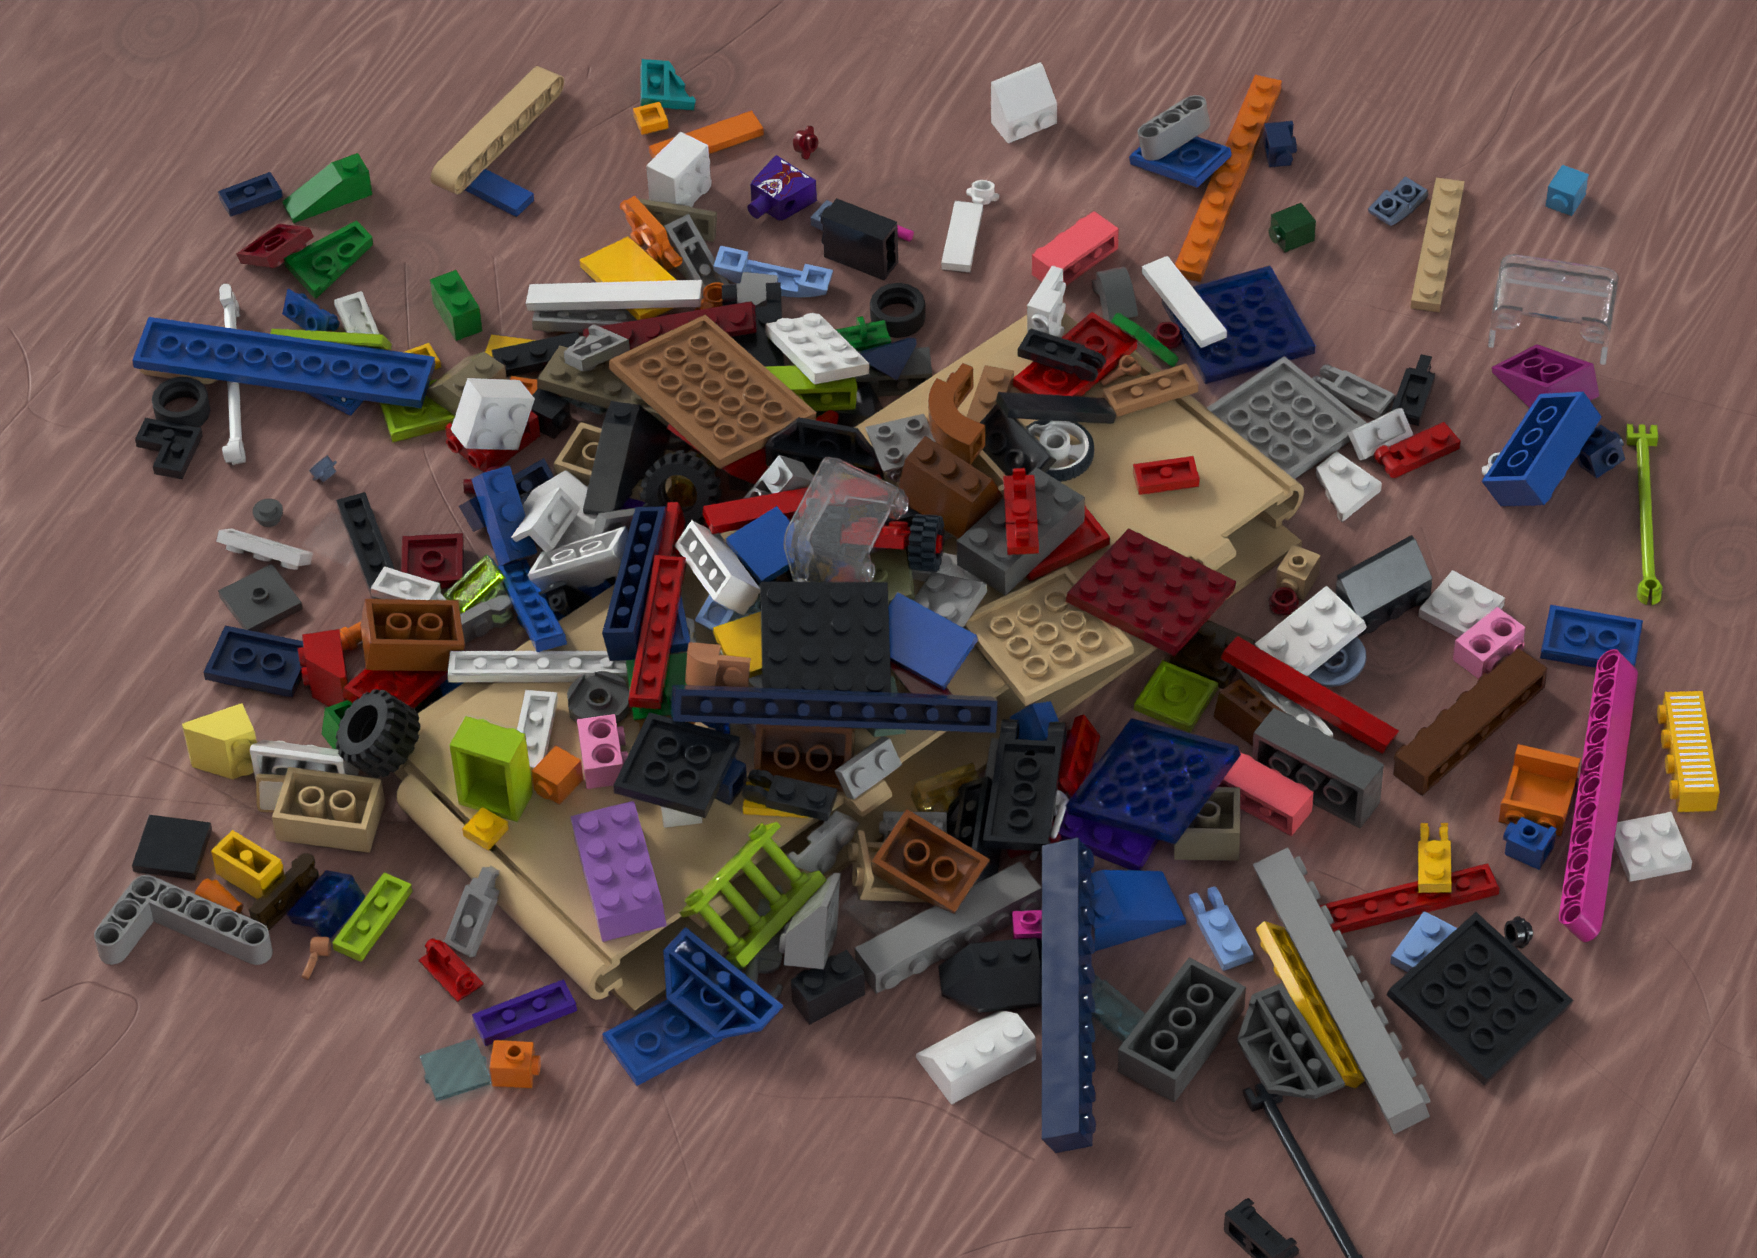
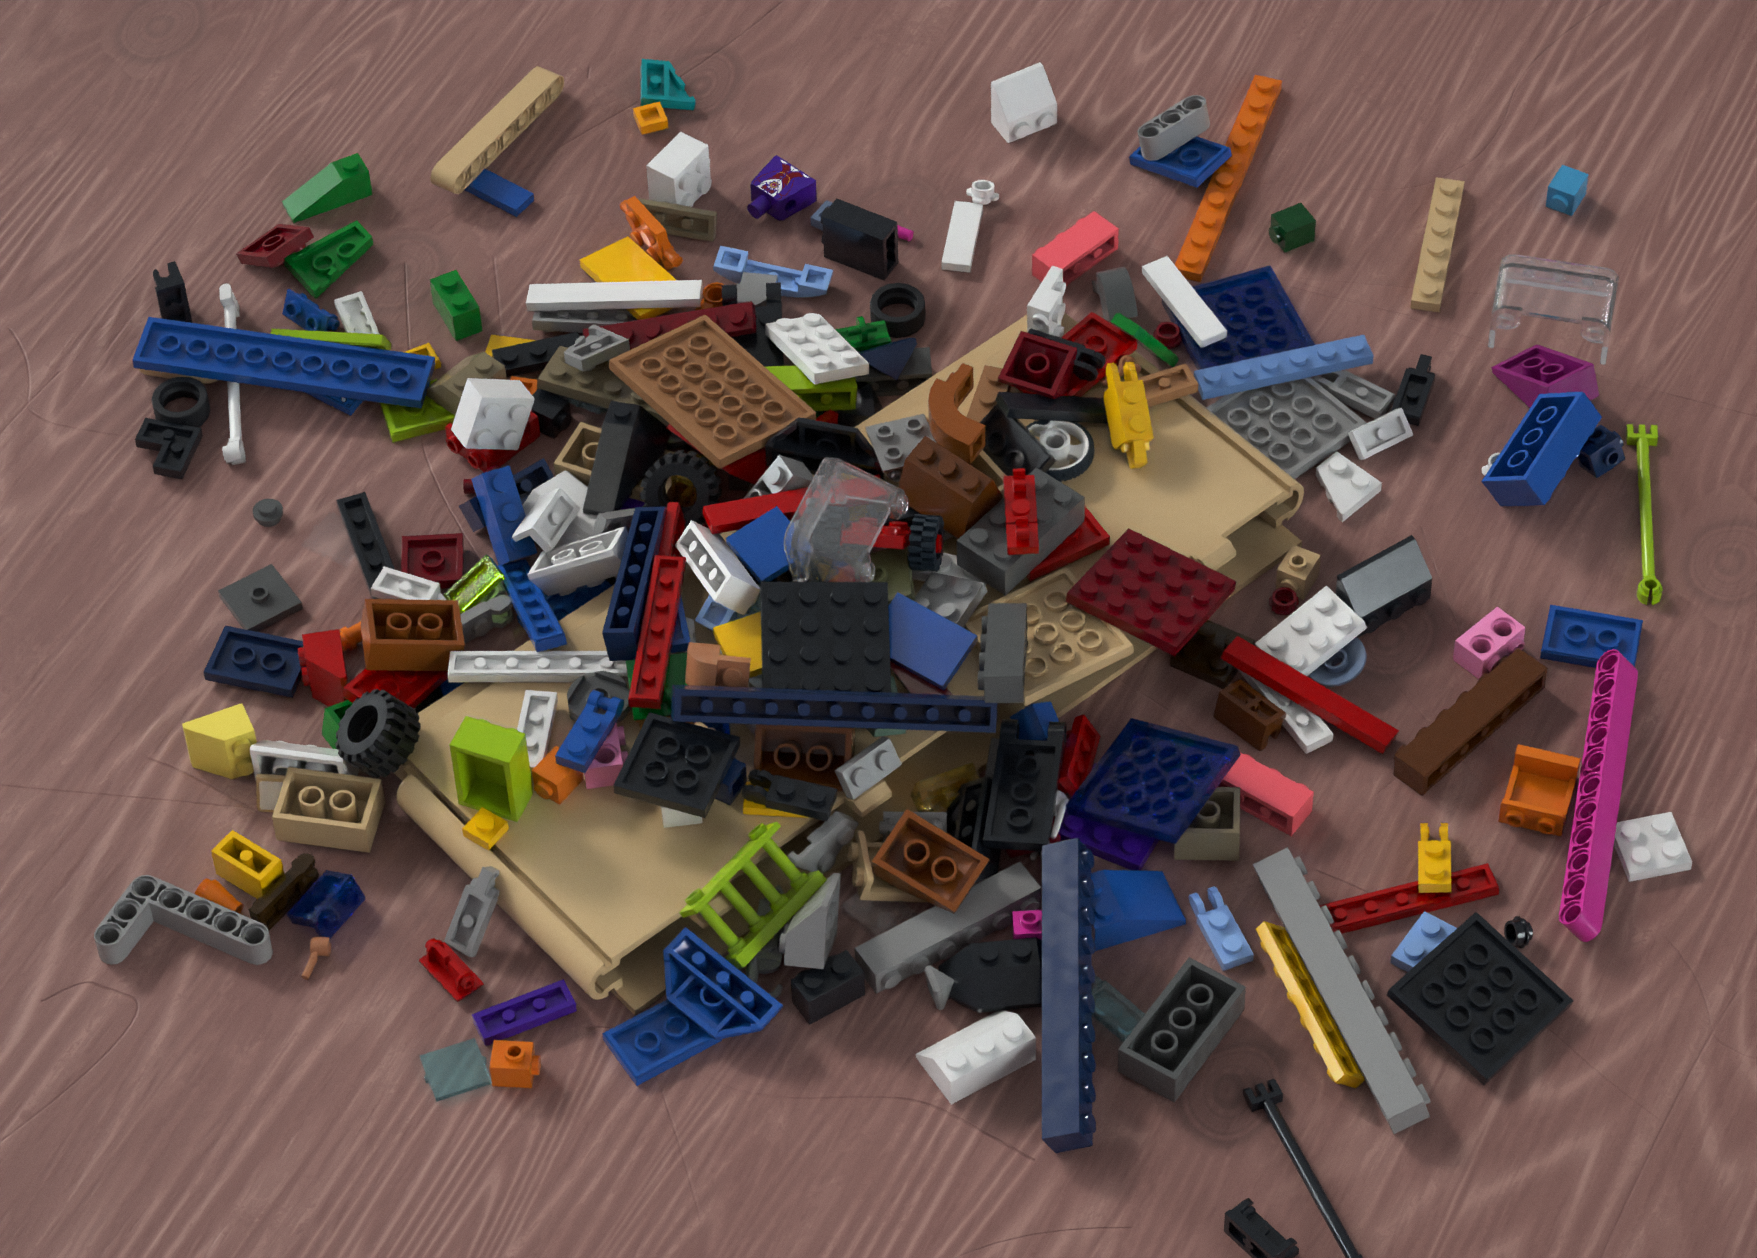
black tile [132,815,212,880] -> none
white plate [216,528,313,570] -> none
dark blue plate [218,172,283,217] -> none
sand blue plate [309,455,337,482] -> none
lime plate [332,872,413,962] -> none
black hinge [538,581,593,616] -> none
medium lavender brick [570,801,667,942] -> none
orange tile [649,110,764,158] -> none
light grey slope [664,214,730,298] -> none
dark red plate [793,125,819,160] -> none
red plate [1133,456,1200,495] -> none
lime tile [1134,660,1218,733] -> none
dark grey wedge [1237,983,1345,1099] -> none
dark grey brick [1252,708,1384,828] -> none
dark blue brick [1263,121,1297,168] -> none
sand blue slope [1368,176,1428,226] -> none
red plate [1373,422,1461,478] -> none
white plate [1418,570,1505,638] -> none
blue brick [1503,817,1557,870] -> none
yellow brick [1657,691,1720,812] -> none
none -> black hinge [153,261,192,323]
none -> blue plate [555,690,624,773]
none -> light grey slope [924,965,954,1010]
none -> dark grey brick [978,603,1028,703]
none -> dark red slope [998,331,1077,399]
none -> yellow hinge [1103,362,1154,469]
none -> medium blue plate [1194,335,1374,400]

